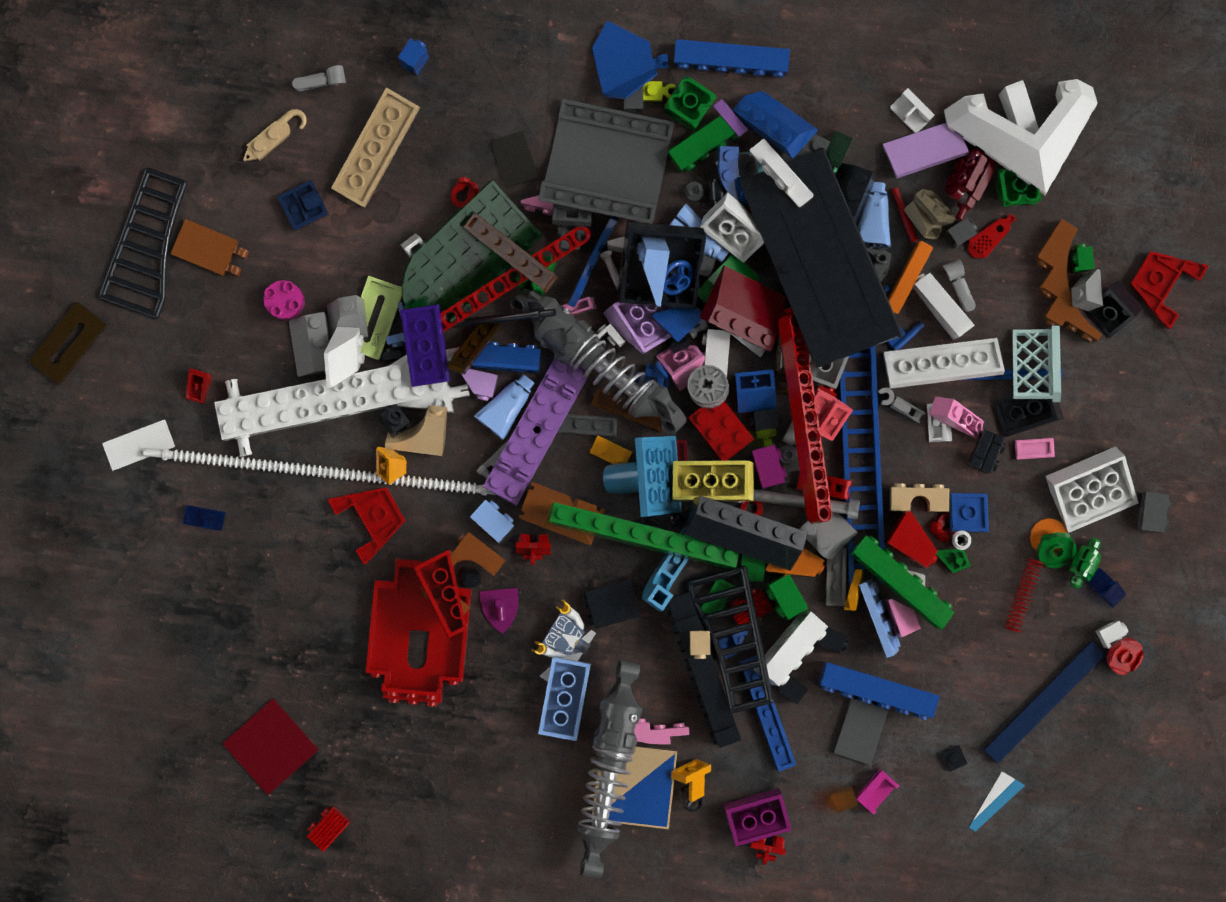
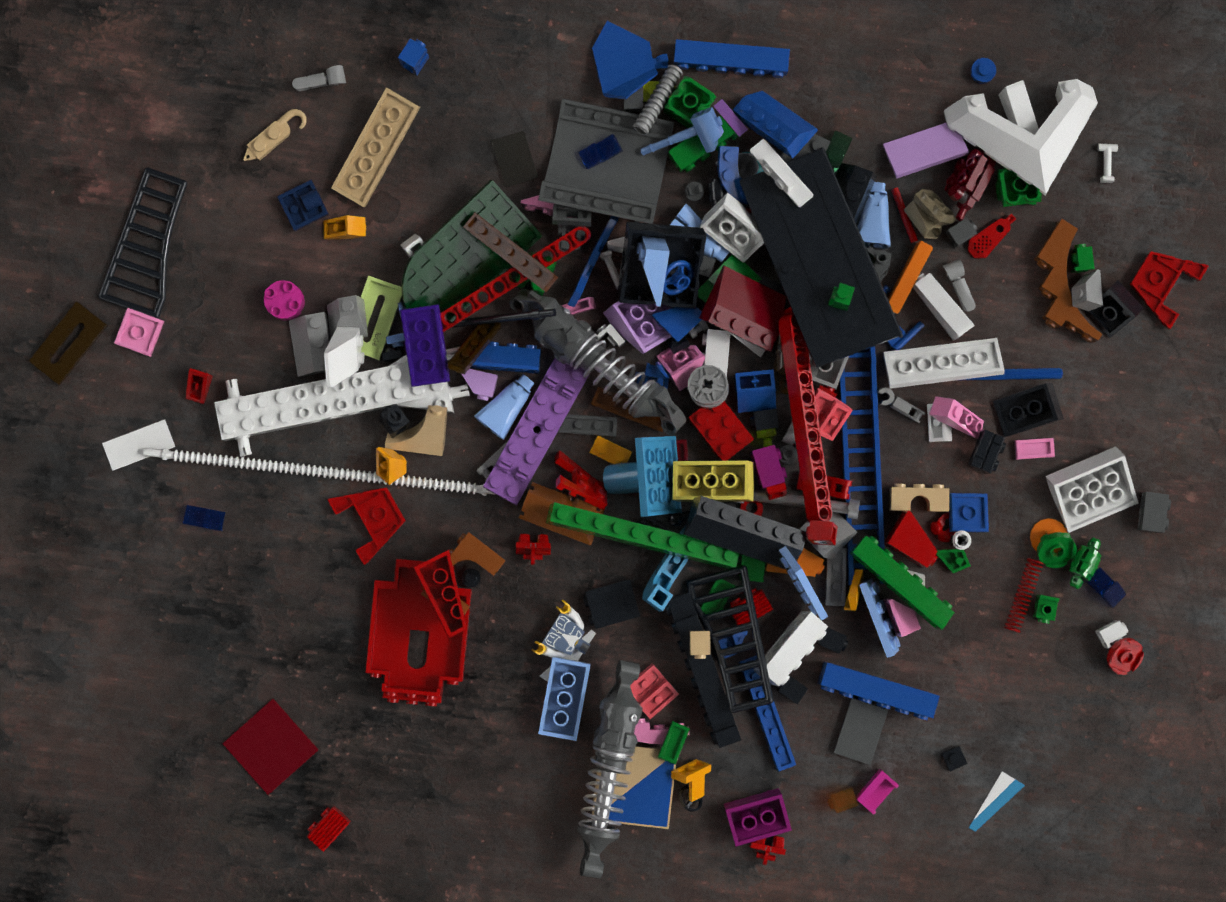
dark orange tile [170,219,249,276] -> none
red piece [451,177,479,208] -> none
light blue brick [470,500,514,543] -> none
magenta shield [480,588,519,634] -> none
green brick [764,574,808,620] -> none
white panel [890,88,934,133] -> none
dark blue tile [983,641,1106,764] -> none
light aqua fence [1013,326,1061,402] -> none
none -> bright pink tile [114,308,165,357]
none -> light orange slope [323,215,366,240]
none -> red wing [555,450,608,510]
none -> clear blue slope [578,134,623,169]
none -> coral slope [630,663,679,719]
none -> light grey piece [633,65,683,135]
none -> medium blue piece [641,107,724,155]
none -> green tile [657,721,690,765]
none -> red tile [766,482,787,500]
none -> light blue plate [779,546,828,621]
none -> red brick [806,520,838,546]
none -> green brick [828,283,855,311]
none -> blue wheel [970,58,996,84]
none -> green brick [1033,594,1060,624]
none -> white piece [1097,143,1118,183]

